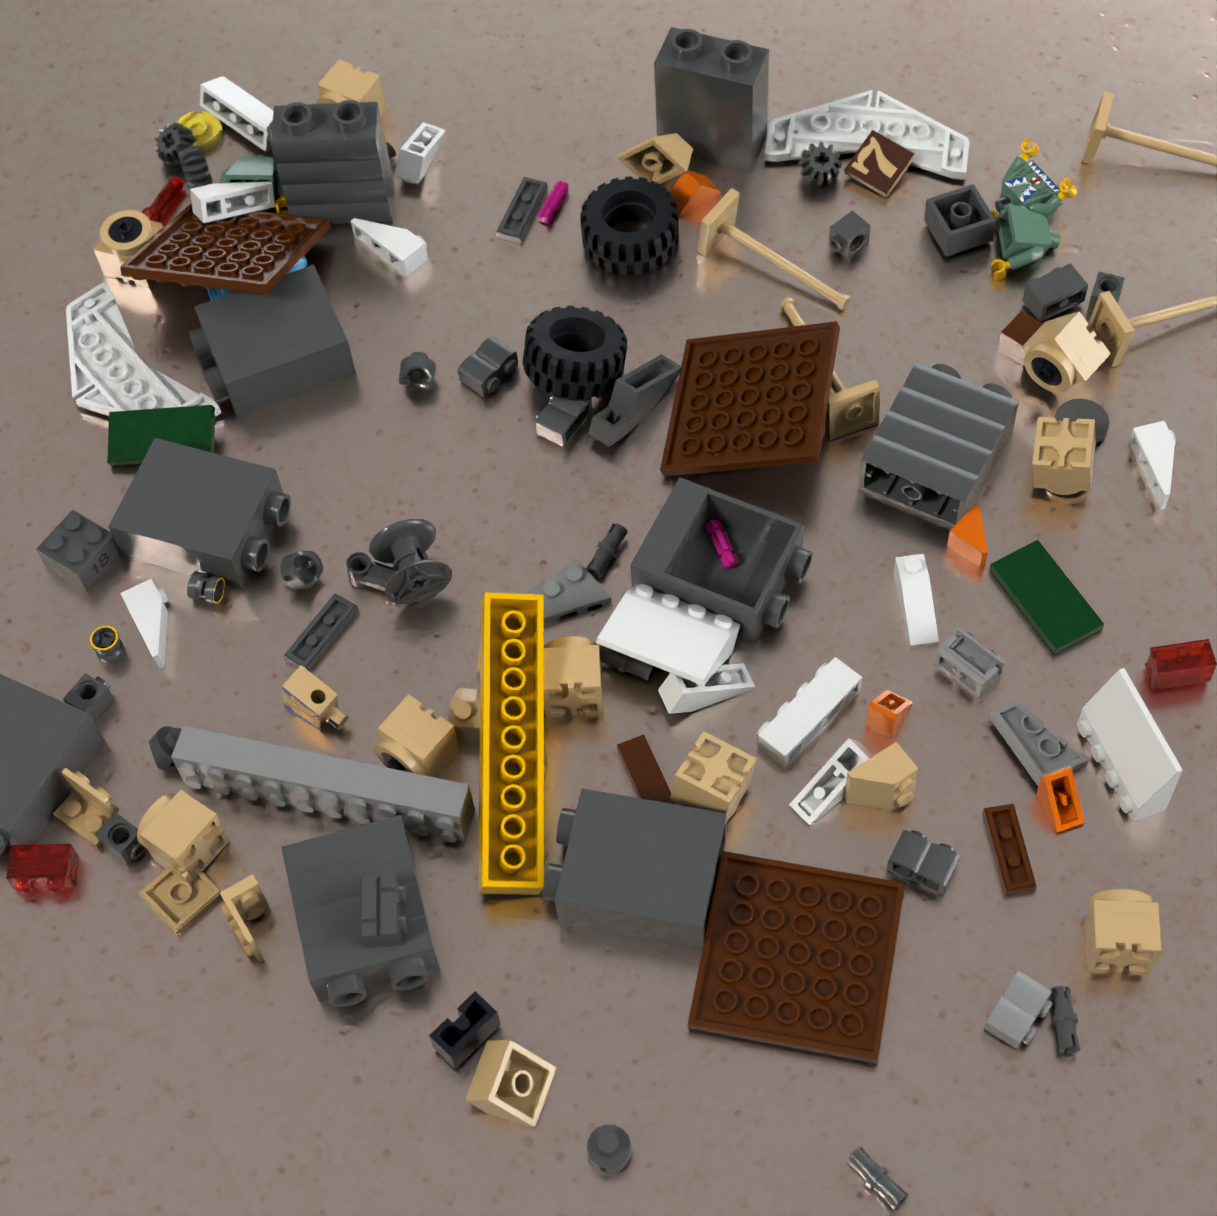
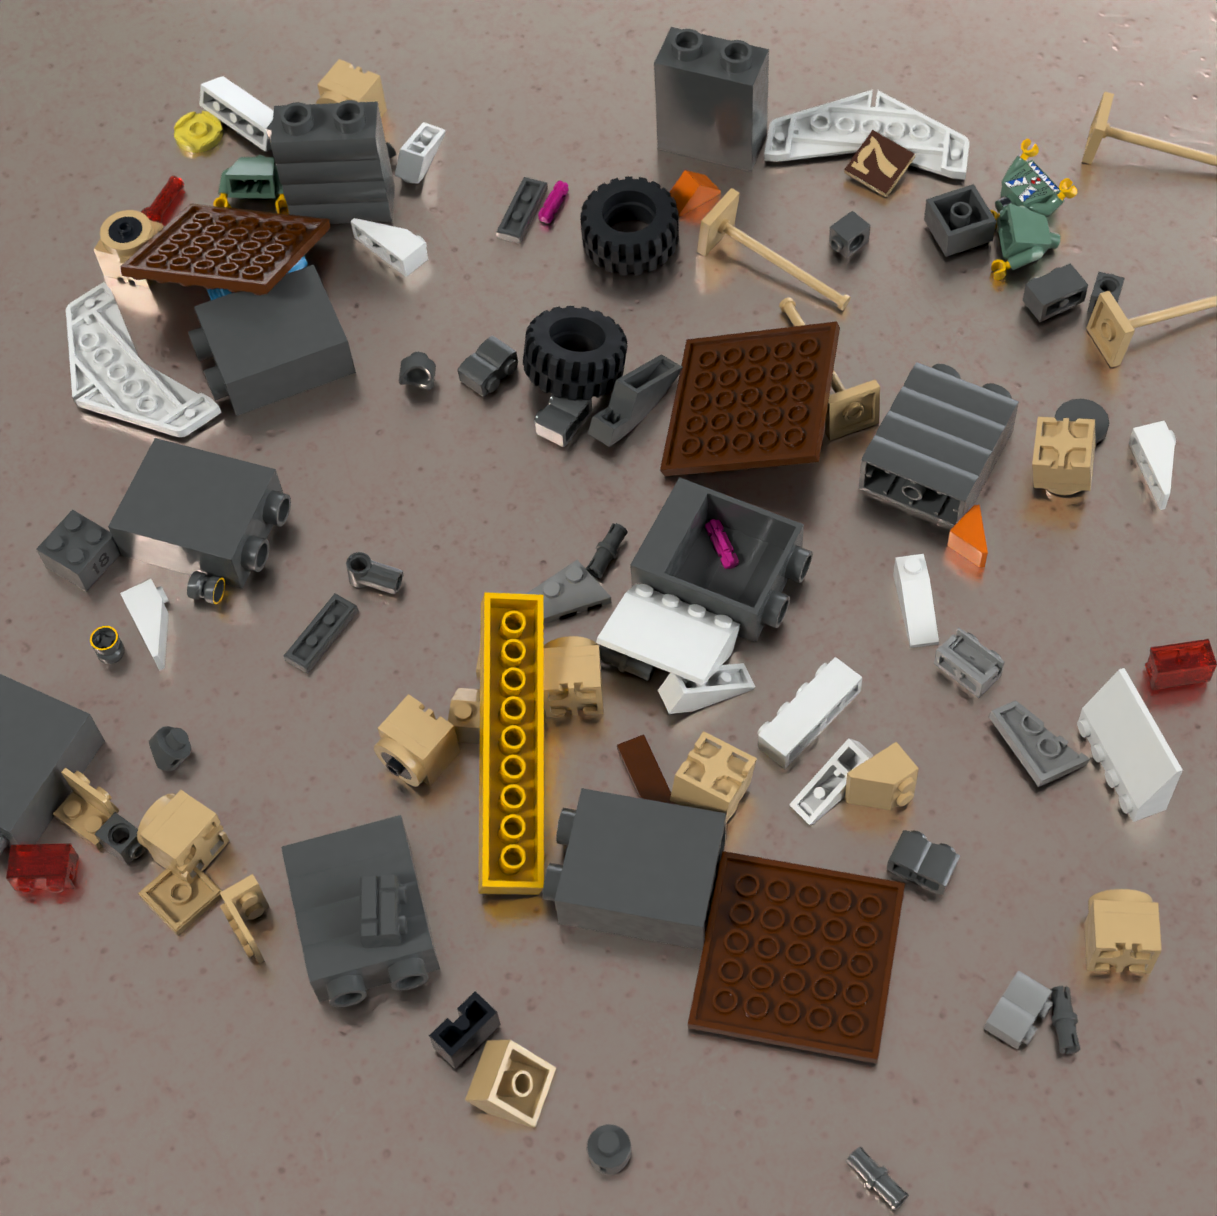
dark grey brick [63,673,114,722] -> none
dark green tile [107,405,215,466] -> none
dark grey gear [153,122,197,166] -> none
light grey brick [171,726,475,843] -> none
dark grey gear [178,146,212,189] -> none
white slope [190,182,275,223] -> none
dark grey piece [280,550,323,590] -> none
tan torso [282,665,348,730] -> none
dark grey piece [369,519,452,604] -> none
tan slope [617,133,693,184] -> none
dark grey gear [798,141,842,186] -> none
orange slope [865,689,913,739] -> none
reddish brown tile [983,803,1037,896] -> none
dark green tile [990,540,1104,654] -> none
reddish brown piece [998,311,1043,366] -> none
tan piece [1021,311,1111,393] -> none
orange slope [1036,766,1085,833] -> none

